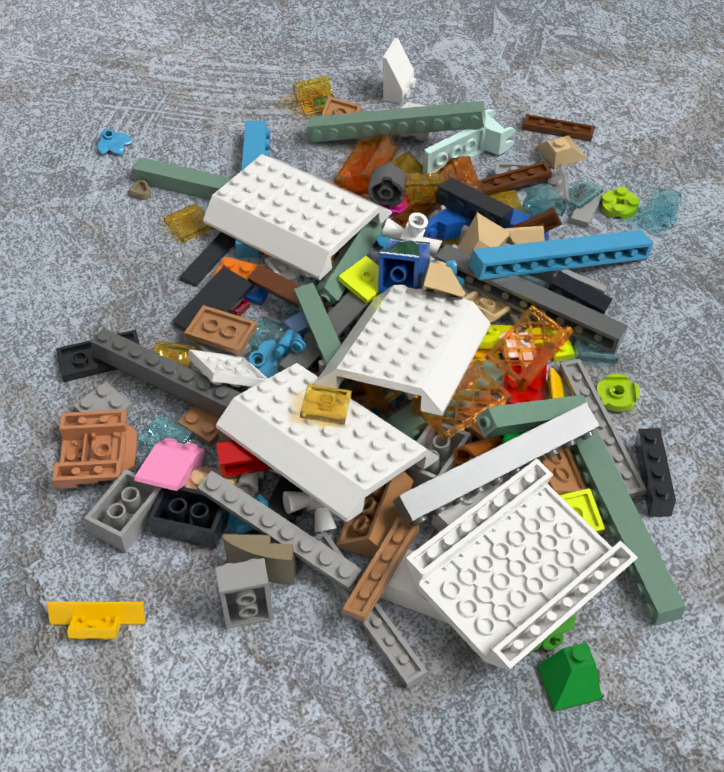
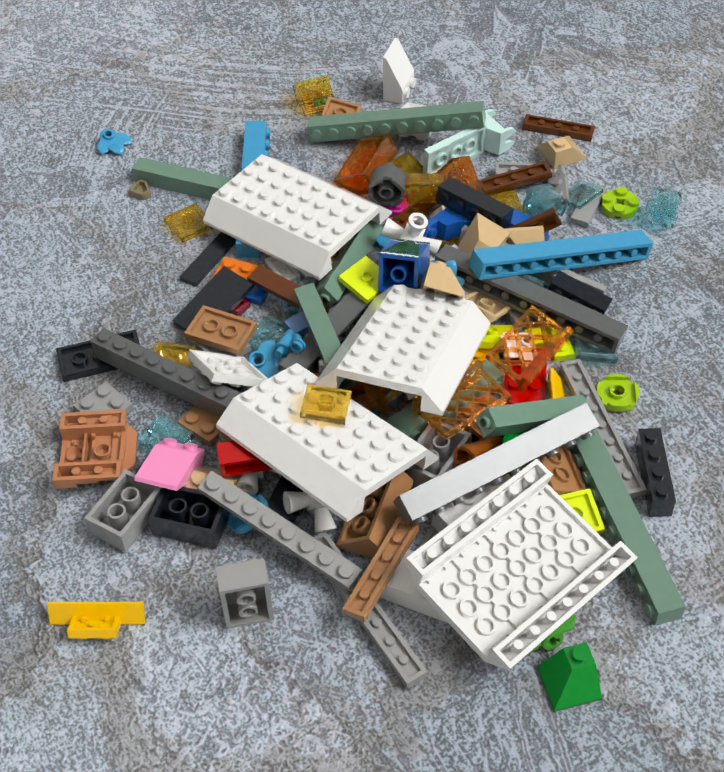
dark tan slope [223,534,296,585] -> none

